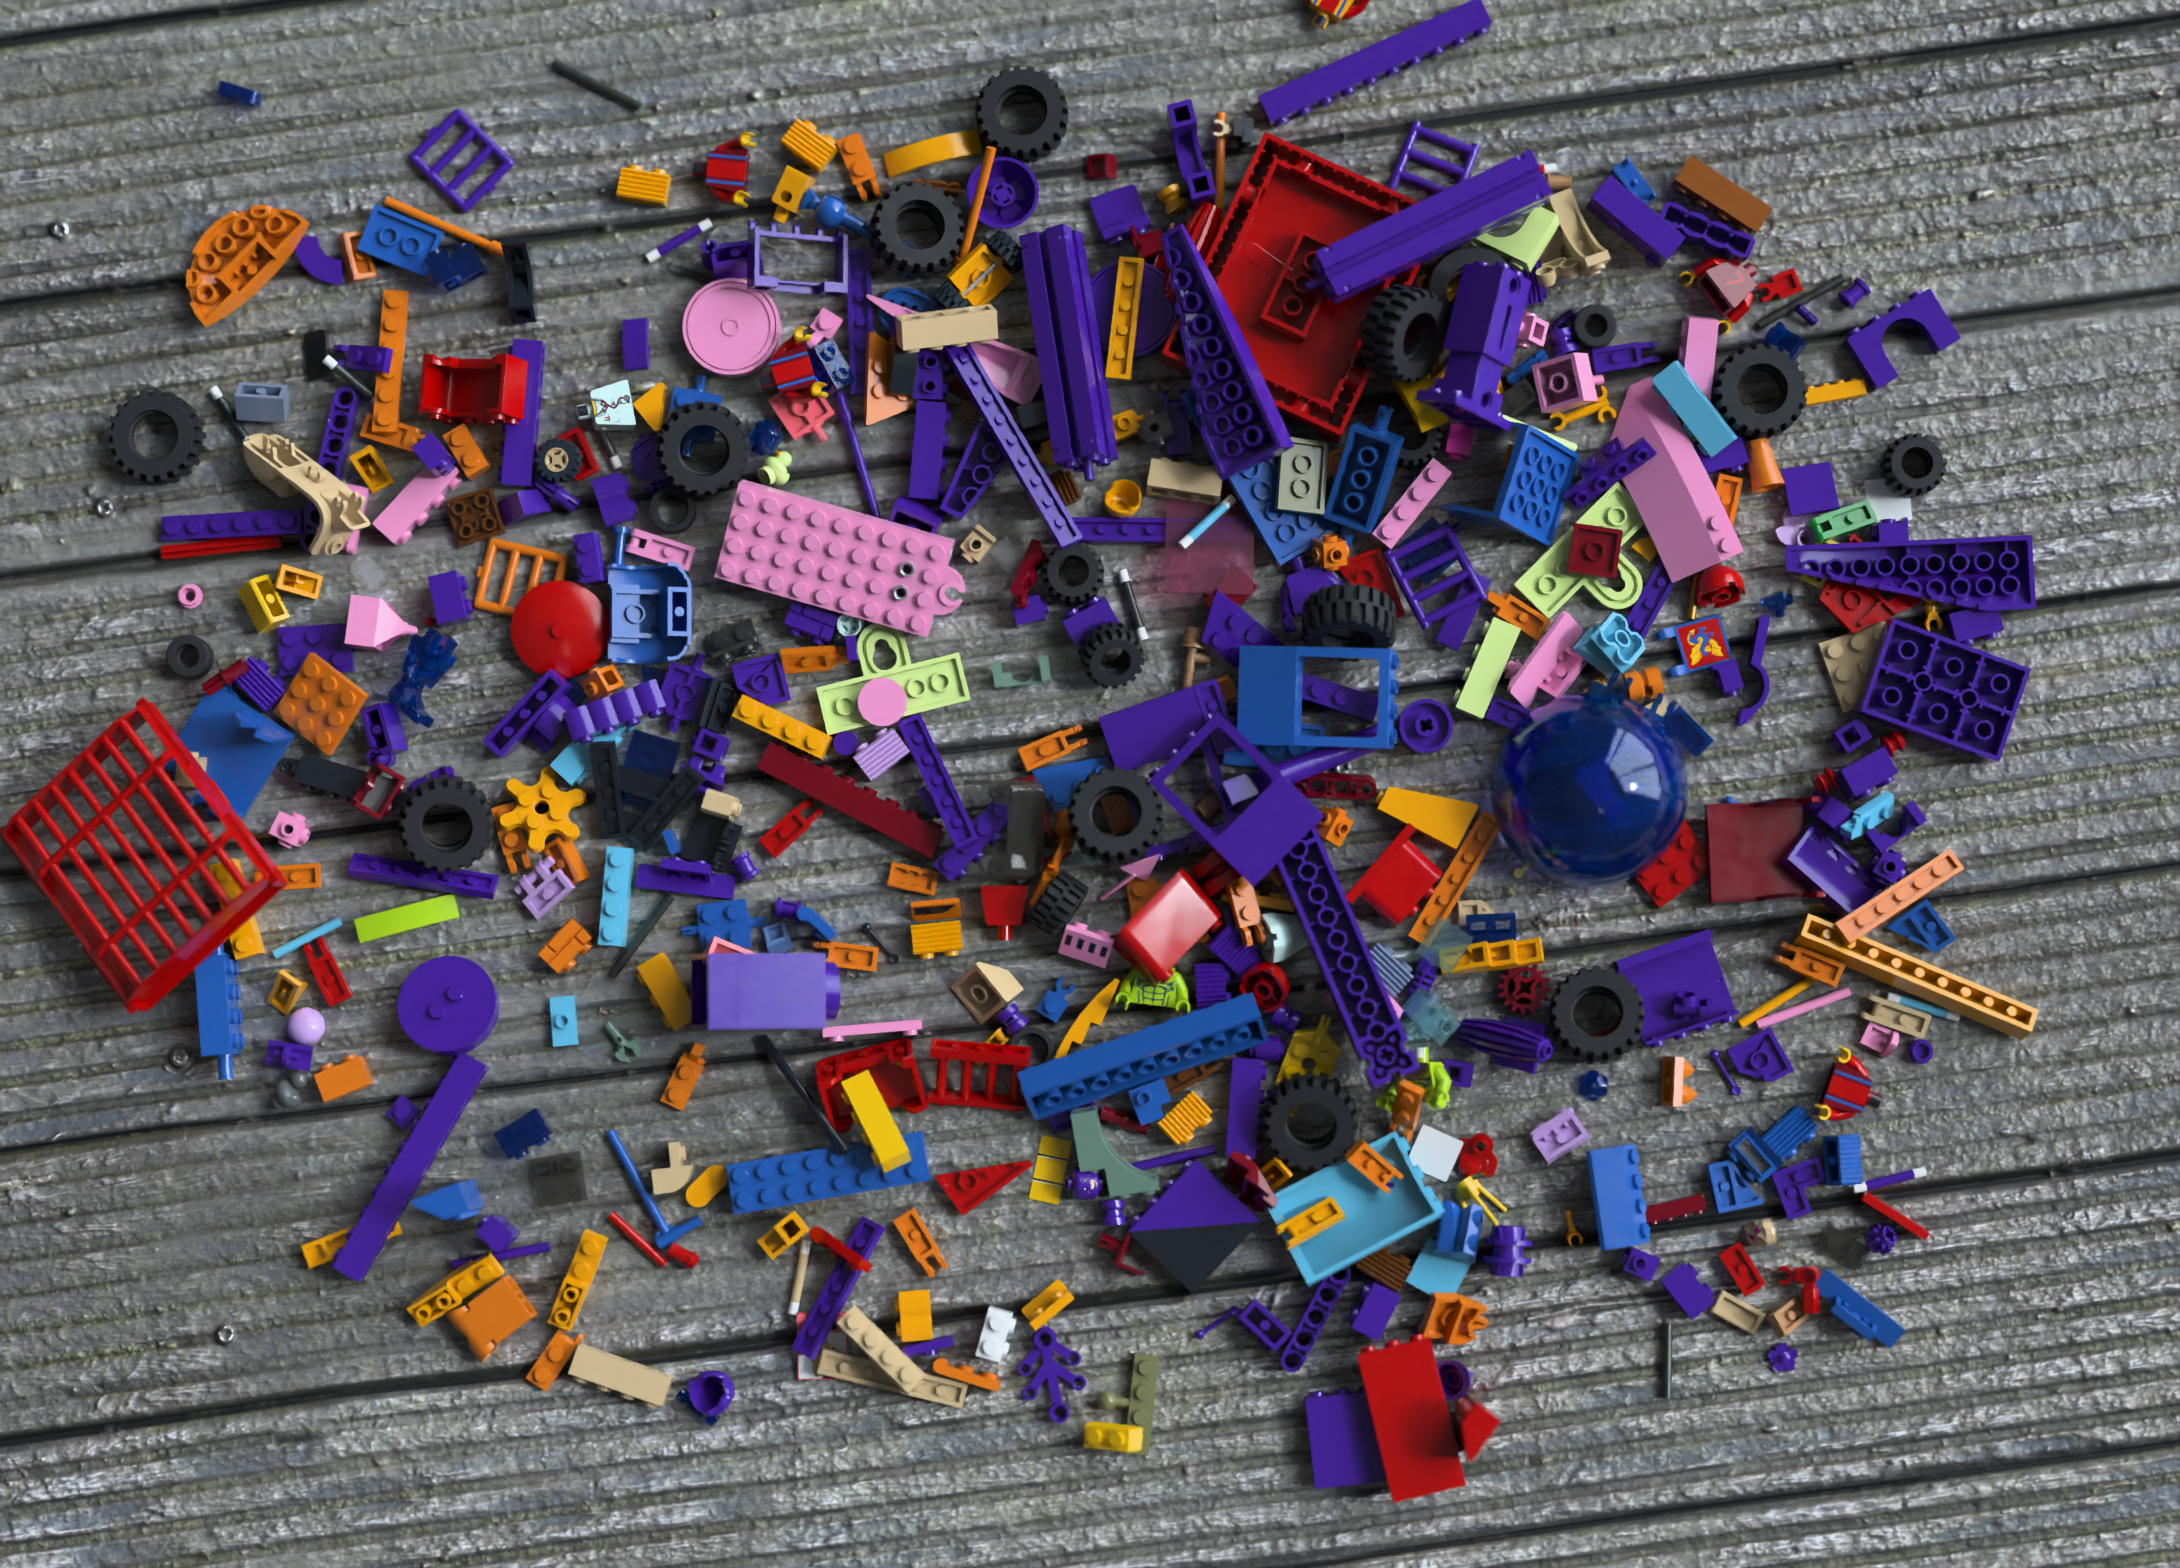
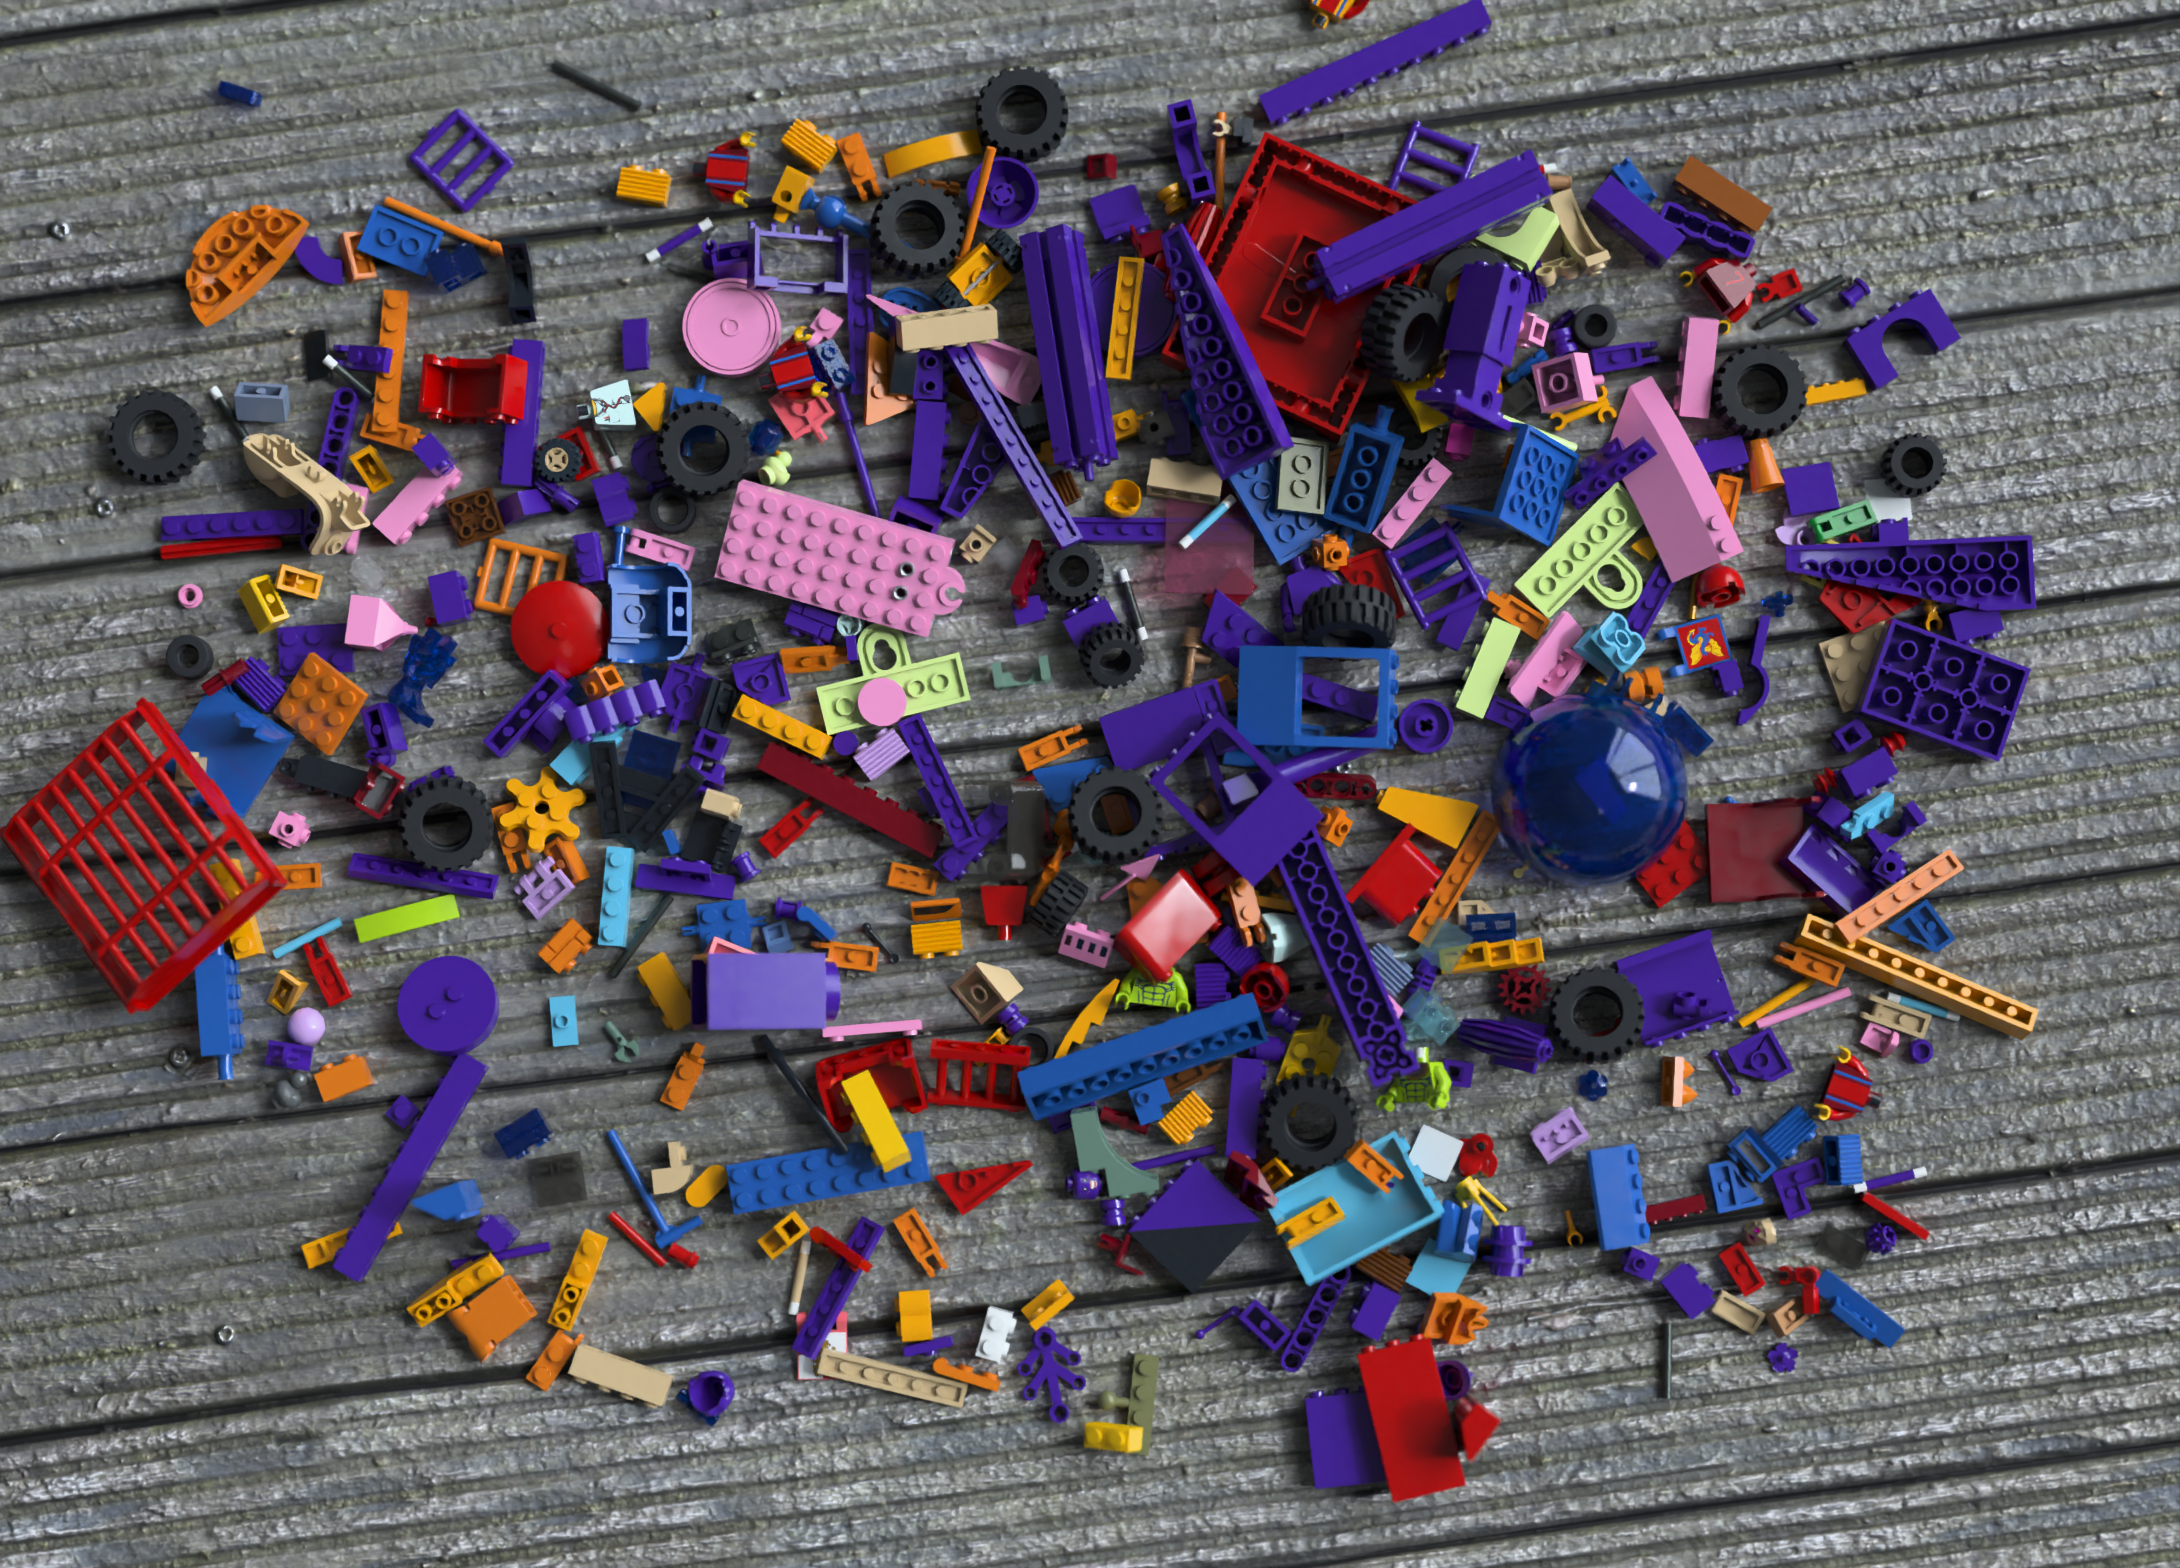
orange brick [442,423,493,481] -> none
tan brick [836,1305,925,1395] -> none
yellow sticker [1029,1135,1072,1205] -> none
blue plate [1036,977,1075,1023] -> none
orange hinge [1388,1079,1425,1143] -> none
dark red plate [1566,523,1623,580] -> none
medium azure brick [1651,360,1738,458] -> none
clear blue bracket [1765,321,1807,361] -> none

